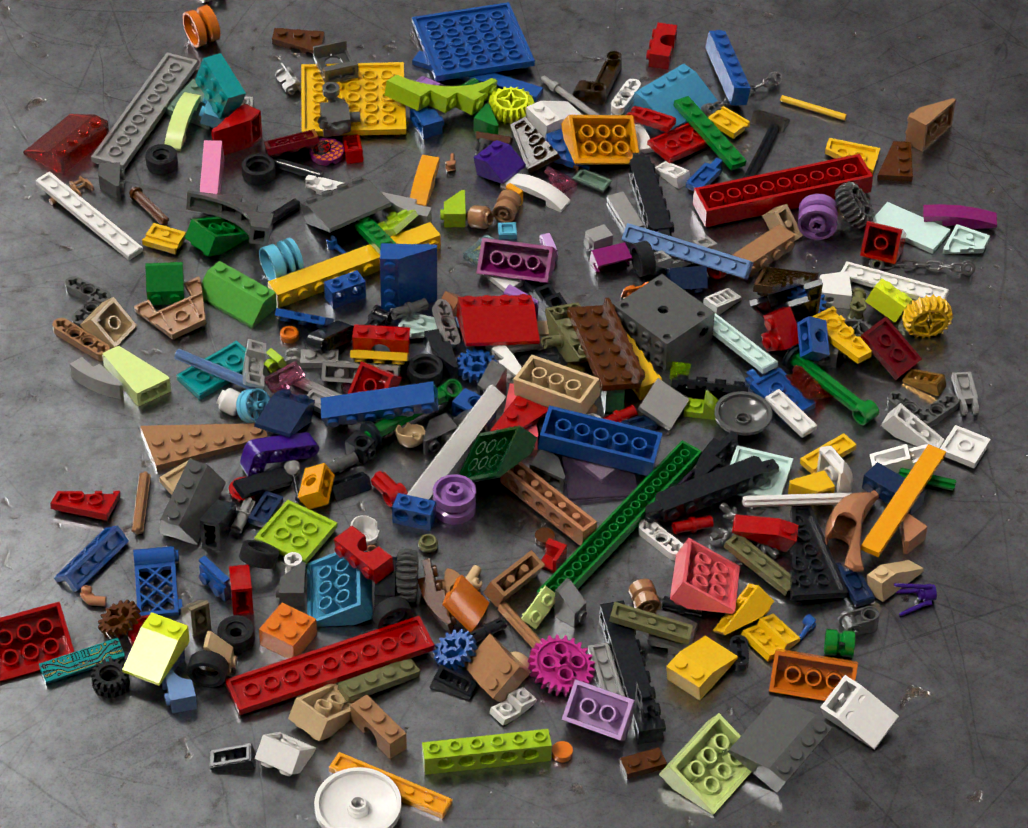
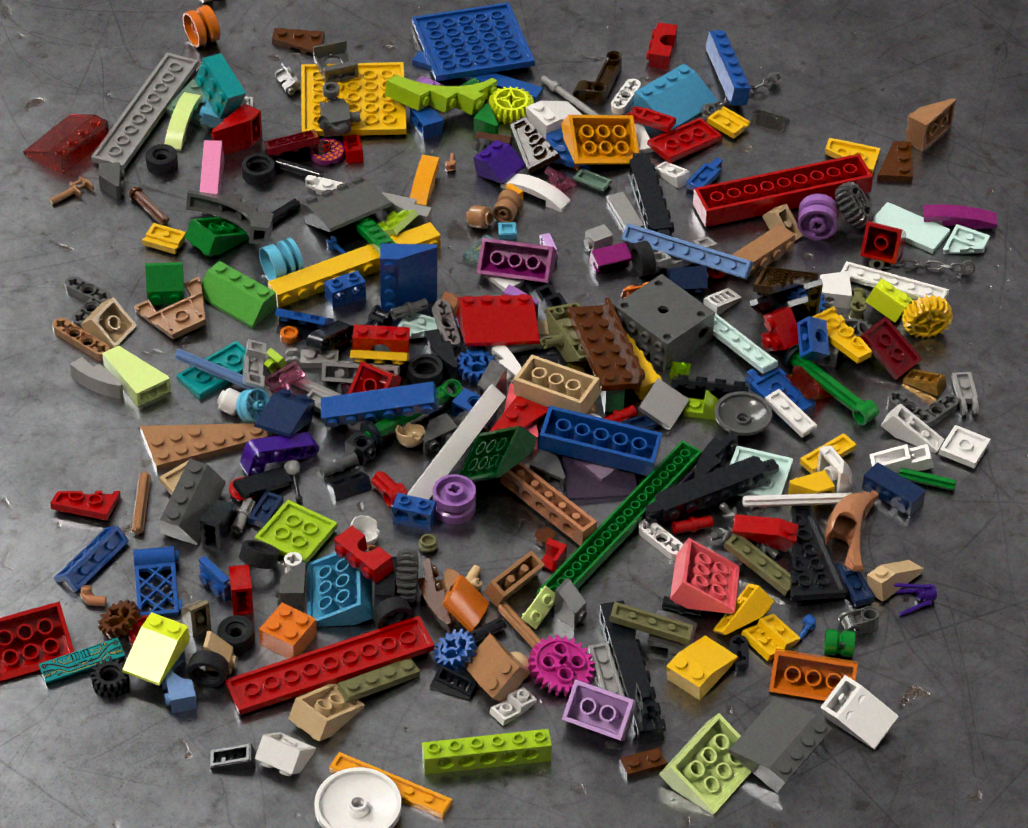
white tile [36,171,143,260] -> none
light orange brick [298,463,335,509] -> none
medium nougat arch [350,695,407,759] -> none
lime slope [440,190,466,227] -> none
orange tile [552,741,573,763] -> none
medium nougat wheel [628,579,662,614] -> none
green plate [673,96,747,170] -> none
black axle [743,124,779,178] -> none
yellow bar [780,95,847,121] -> none
light orange tile [860,444,946,557] -> none
nougat slope [900,513,927,554] -> none

